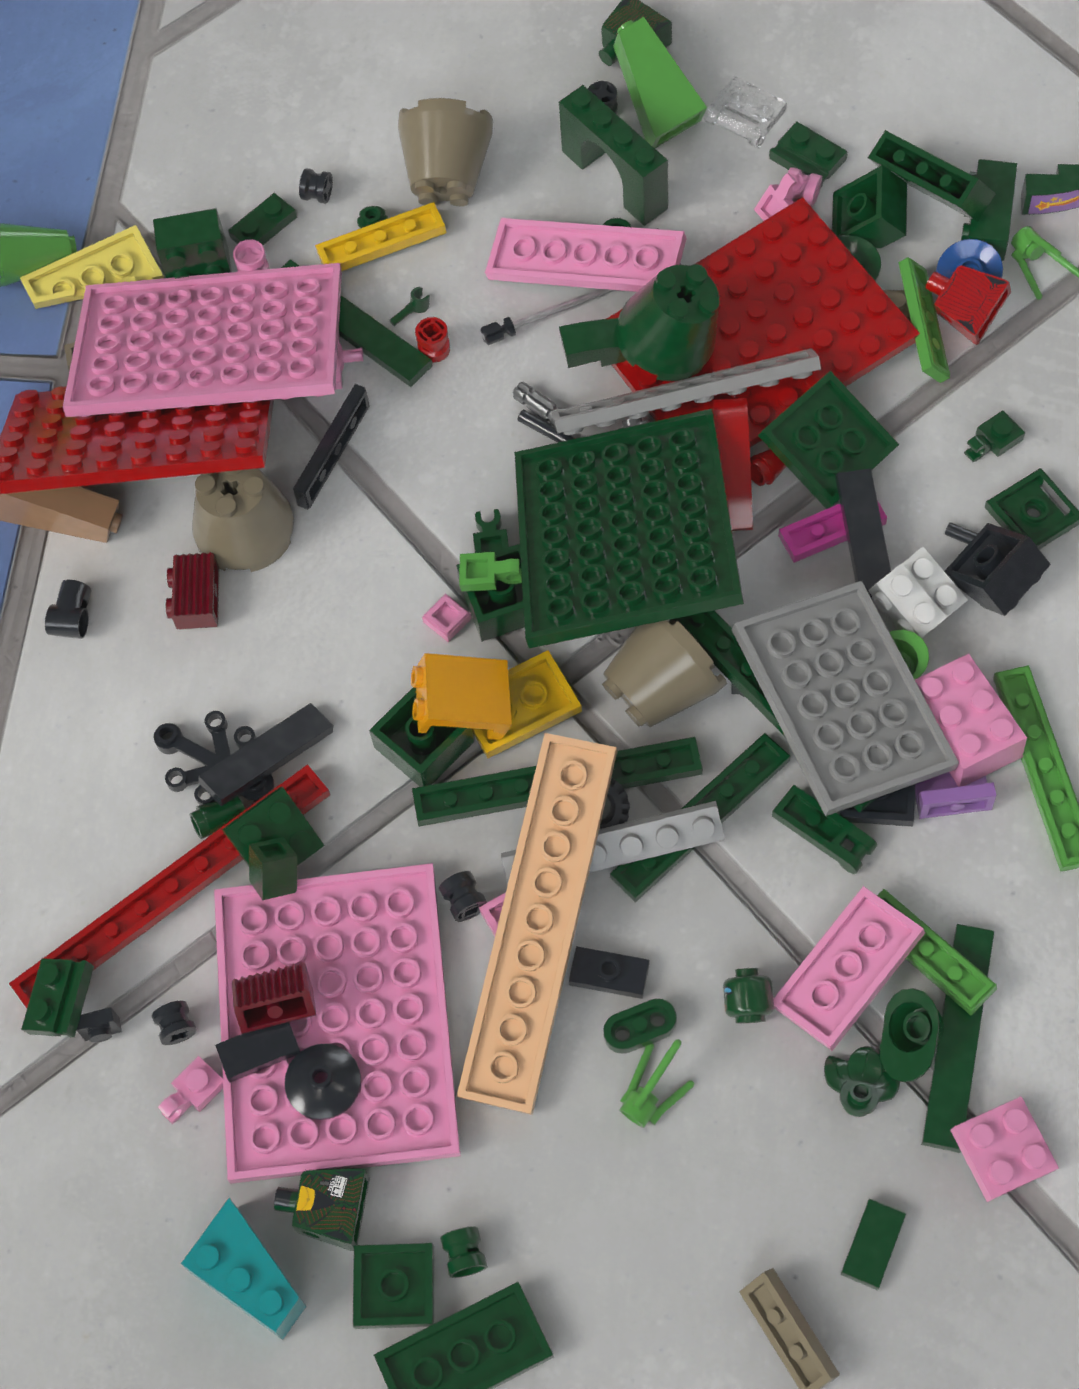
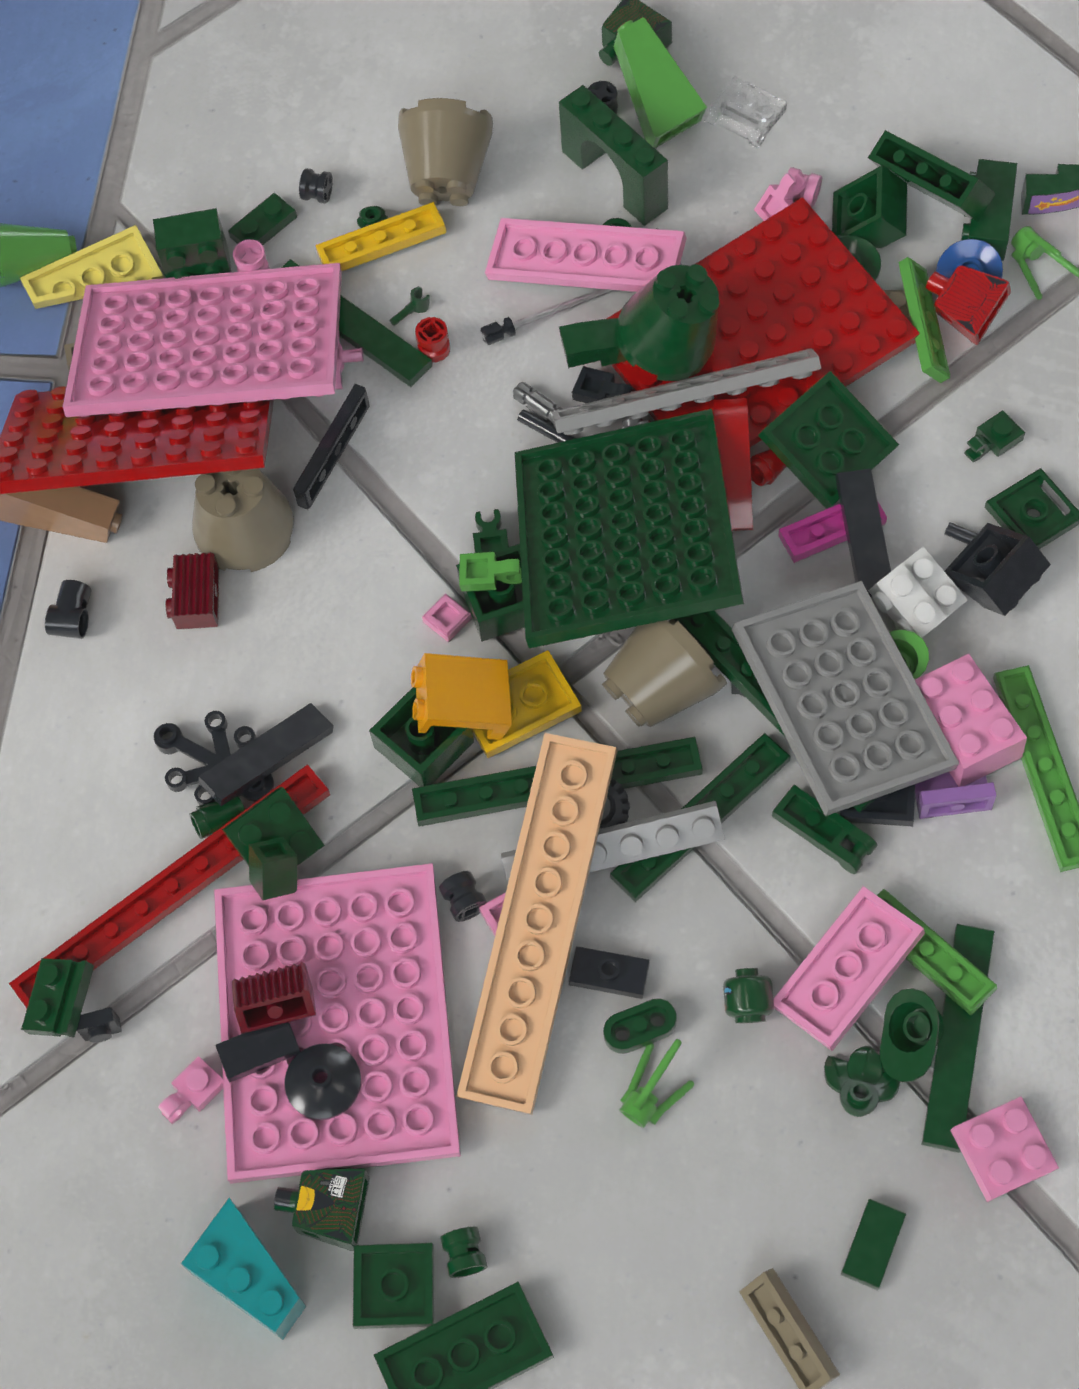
black wheel [151,1000,197,1045] -> none
dark green plate [769,121,848,187] -> none
none -> black plate [571,366,633,403]

